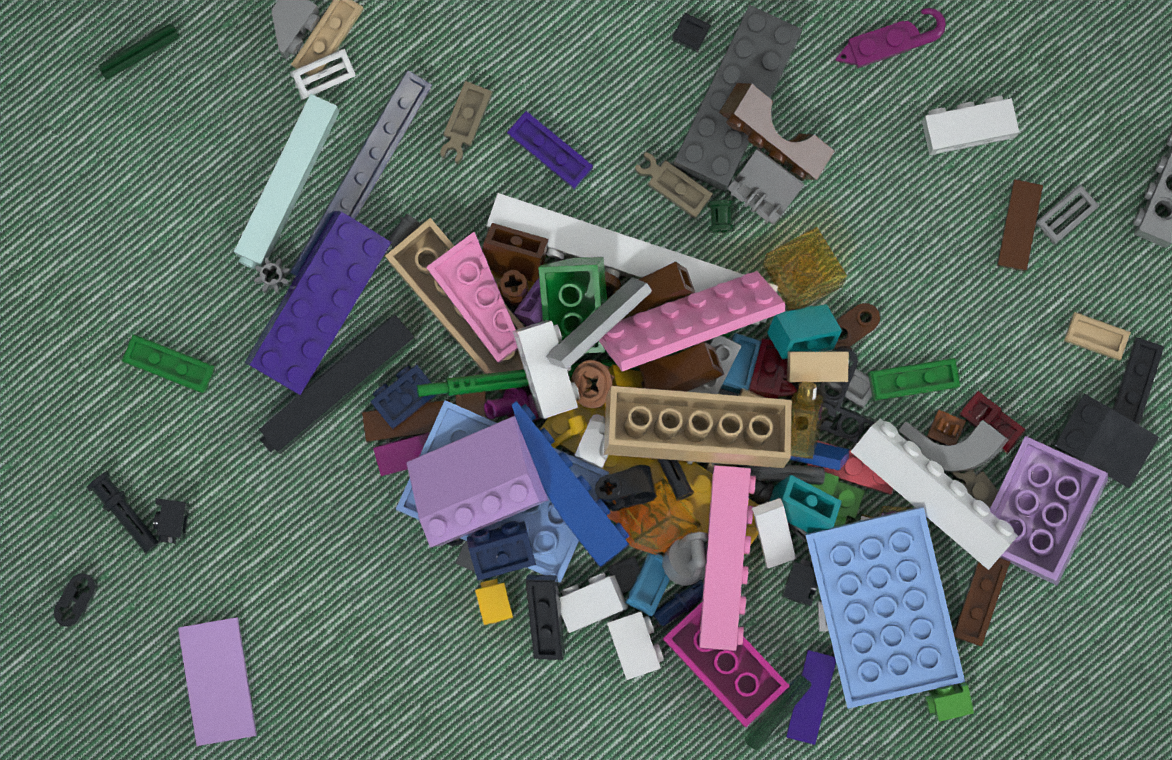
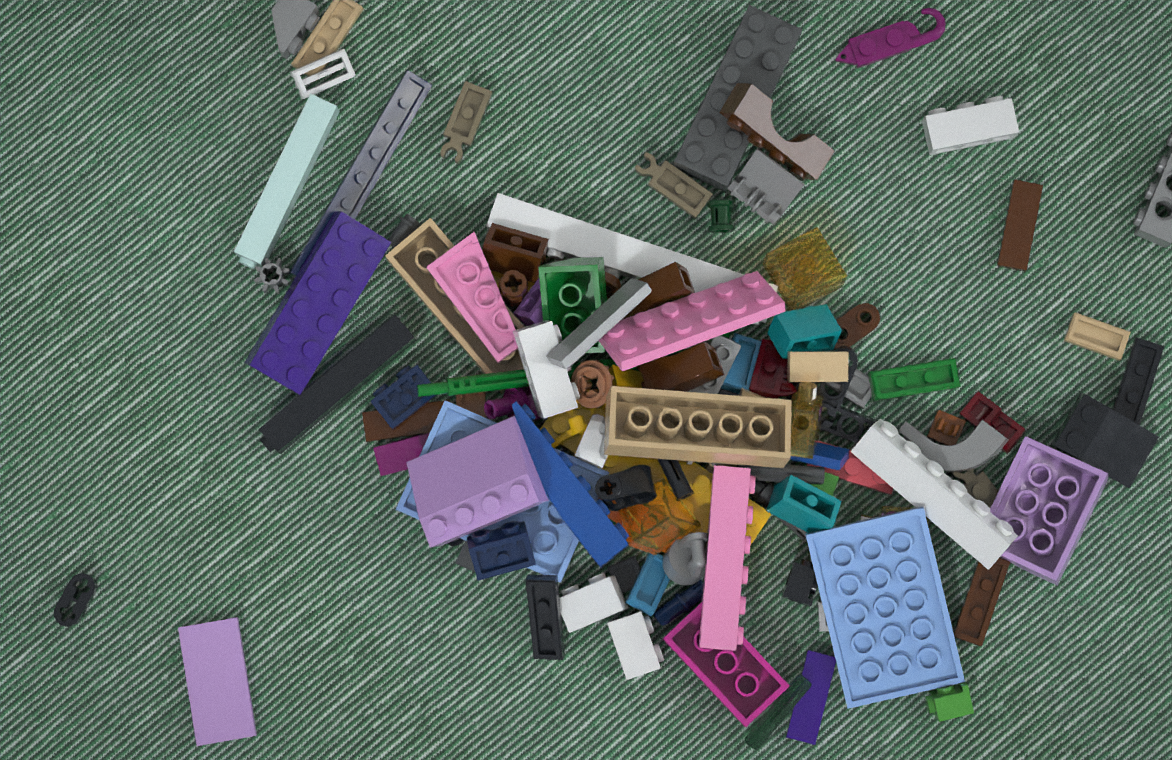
black pin [86,471,160,554] -> none
dark green axle [99,24,179,79] -> none
green tile [122,334,216,394] -> none
black brick [153,498,190,544] -> none
yellow brick [475,579,514,625] -> none
dark purple plate [507,111,593,190] -> none
black tile [672,13,711,53] -> none
white tile [752,498,796,568] -> none
bright green plate [833,481,865,527] -> none
light grey tile [1036,184,1099,245] -> none

